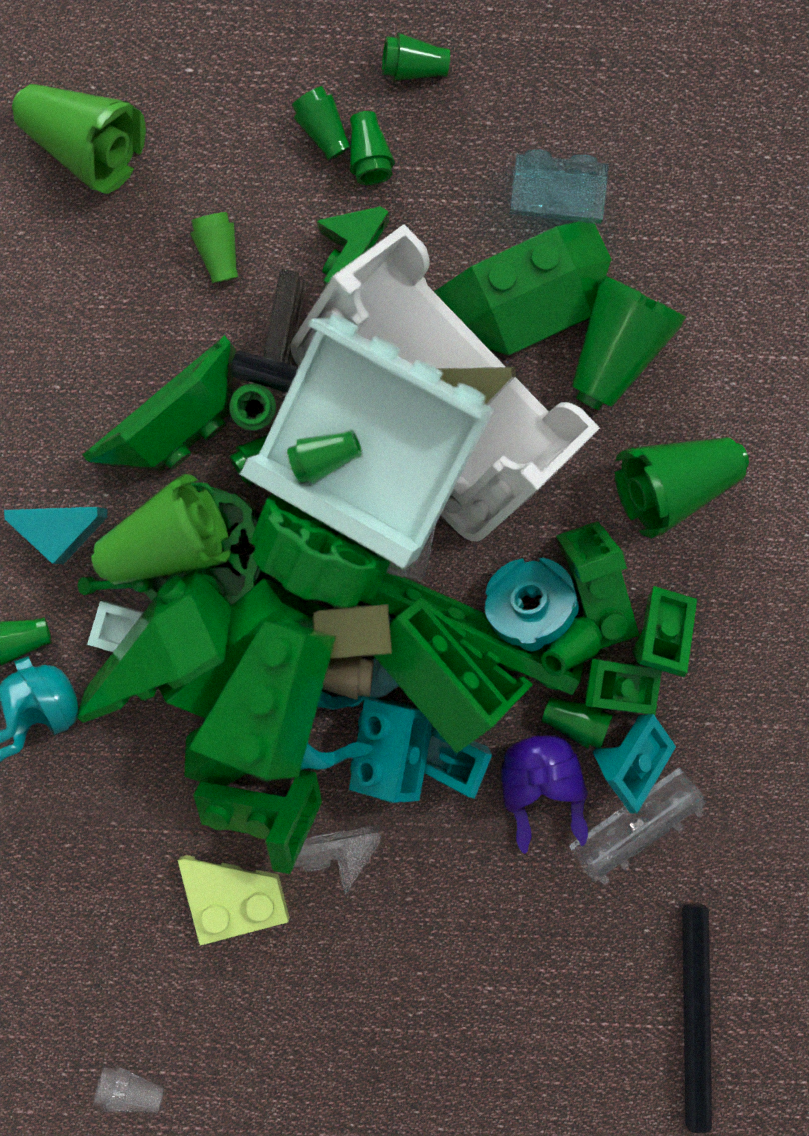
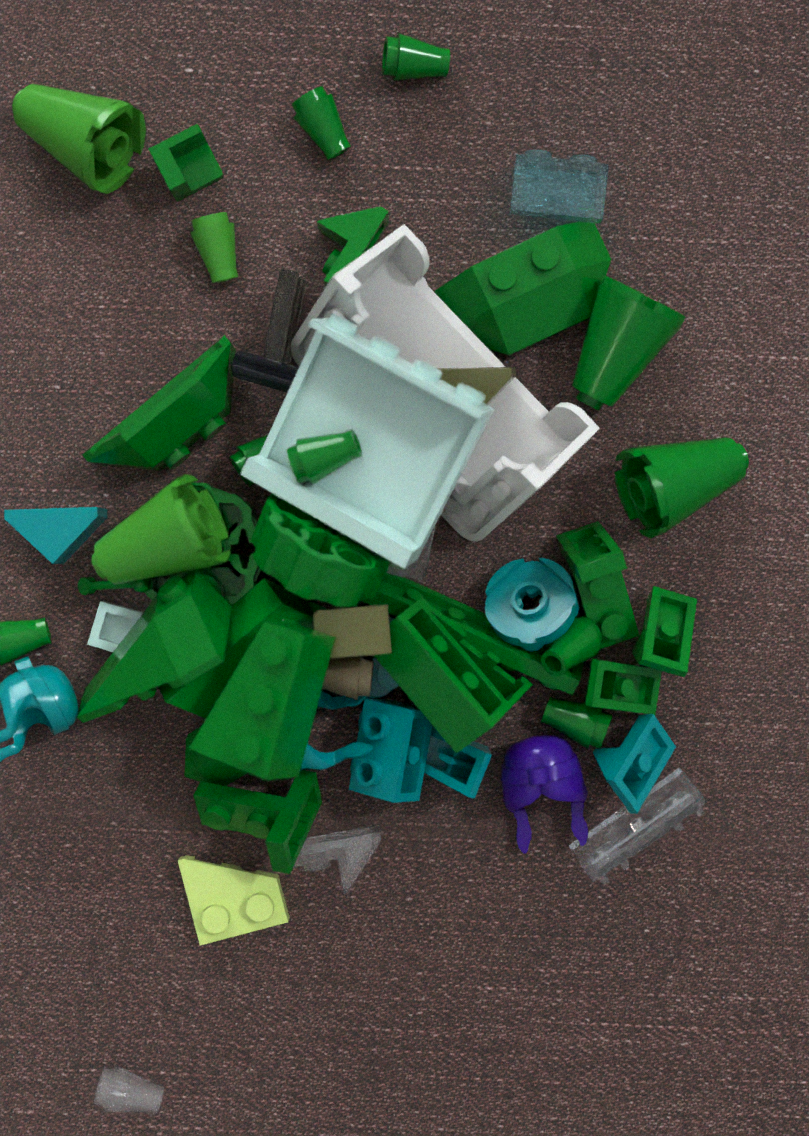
green cone [229,384,276,430] -> none
green cone [350,111,395,185] -> none
black axle [682,903,712,1133] -> none
none -> green panel [149,124,224,202]

